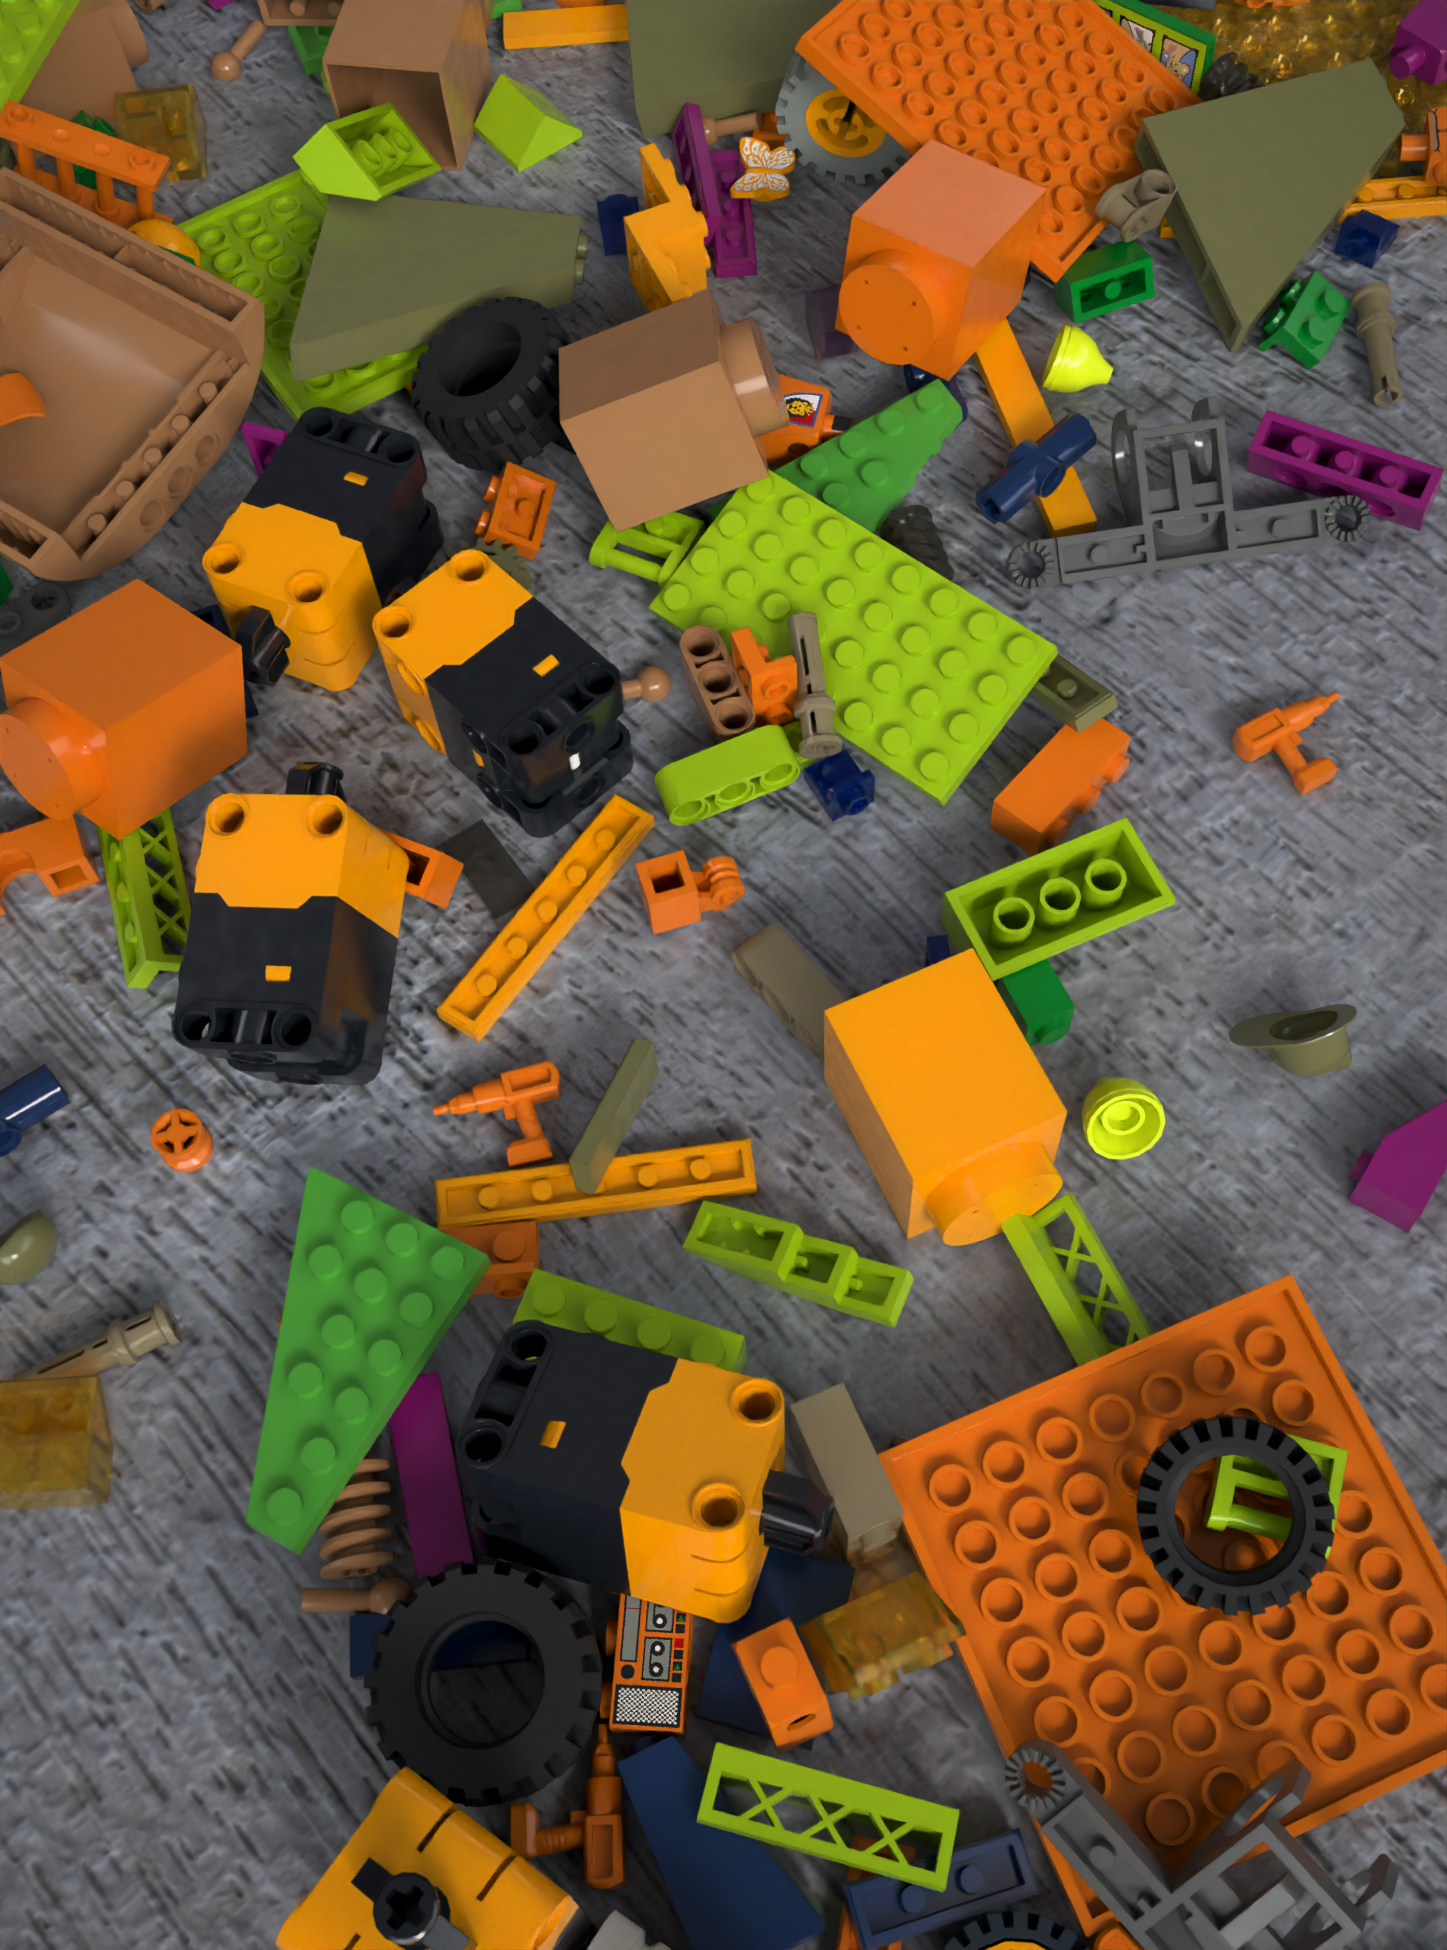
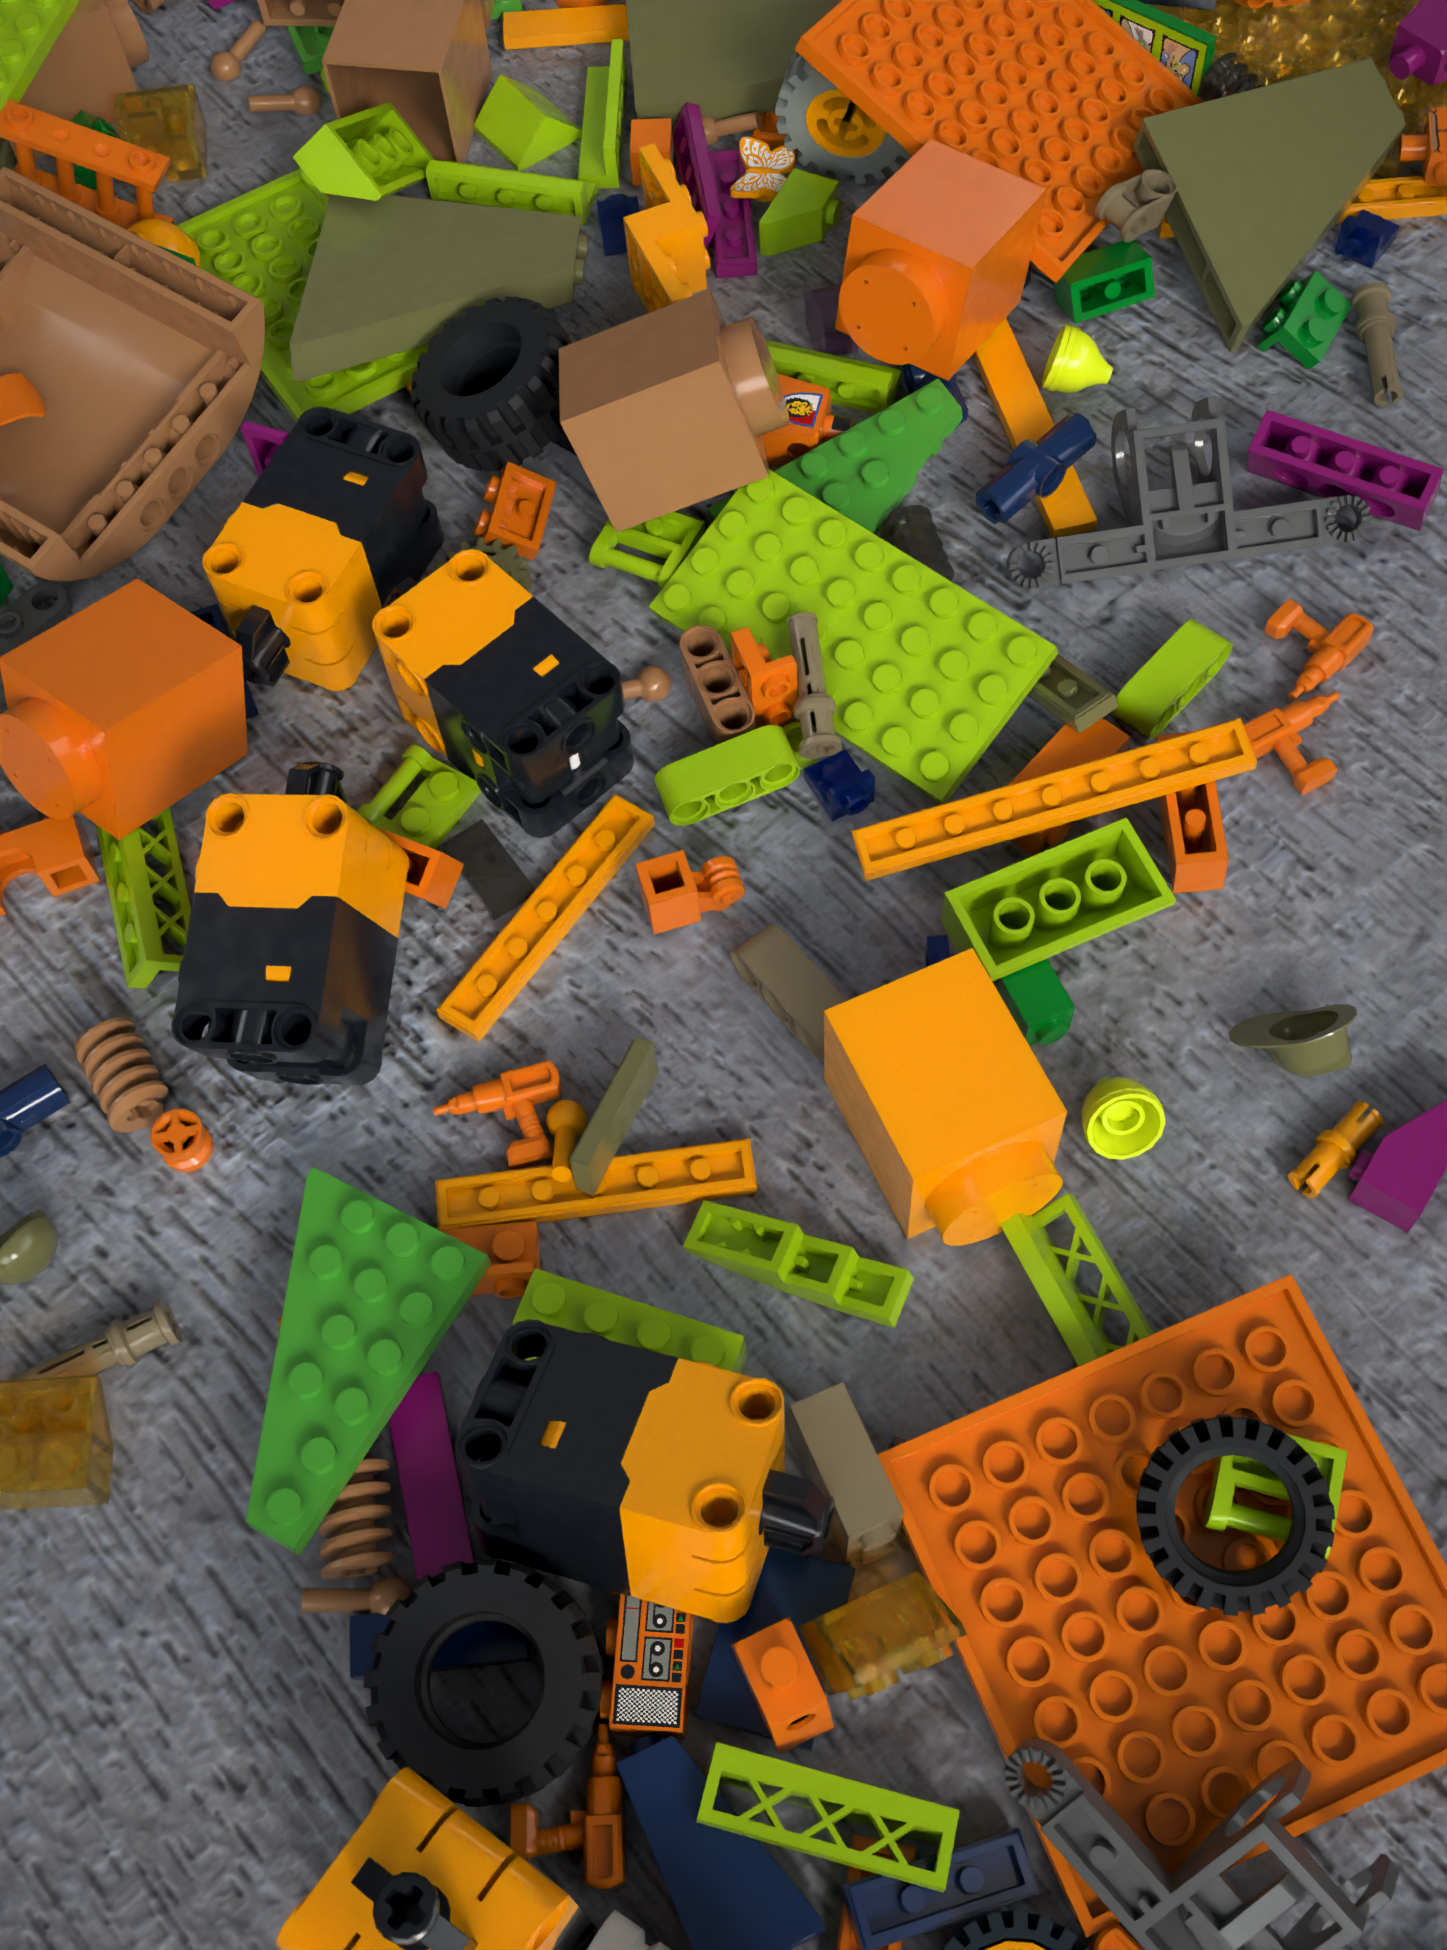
none -> medium nougat piece [74,1017,168,1133]
none -> medium nougat bar [247,85,322,115]
none -> lime plate [356,744,481,849]
none -> lime fence [425,159,598,226]
none -> light orange bar [546,1099,588,1182]
none -> lime fence [578,39,628,189]
none -> orange brick [629,118,674,186]
none -> lime slope [759,168,843,257]
none -> lime fence [765,340,902,414]
none -> light orange tile [851,718,1257,881]
none -> lime beam [1111,618,1233,740]
none -> orange brick [1156,732,1229,894]
none -> orange piece [1264,598,1374,701]
none -> light orange pin [1288,1101,1383,1198]

